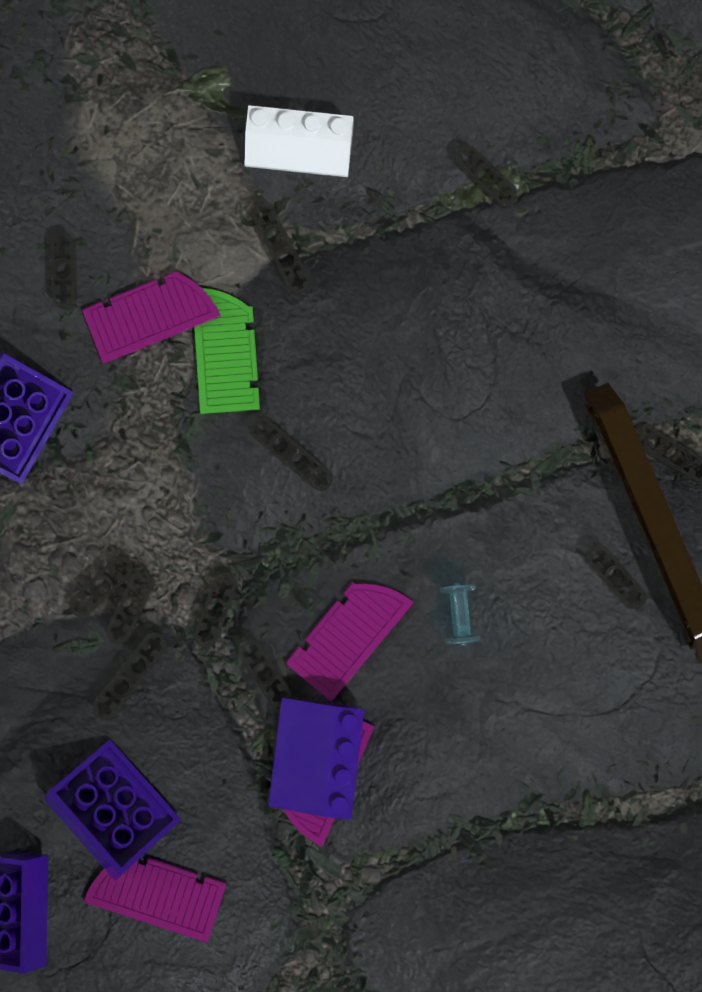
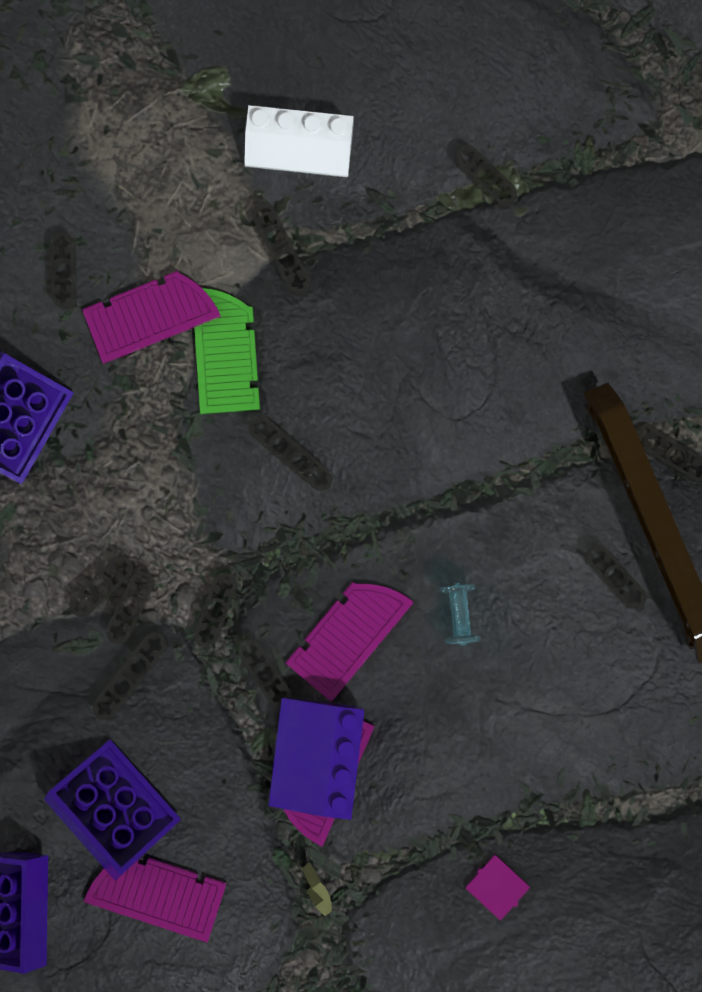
none -> olive slope [301,862,332,916]
none -> magenta piece [465,854,530,921]

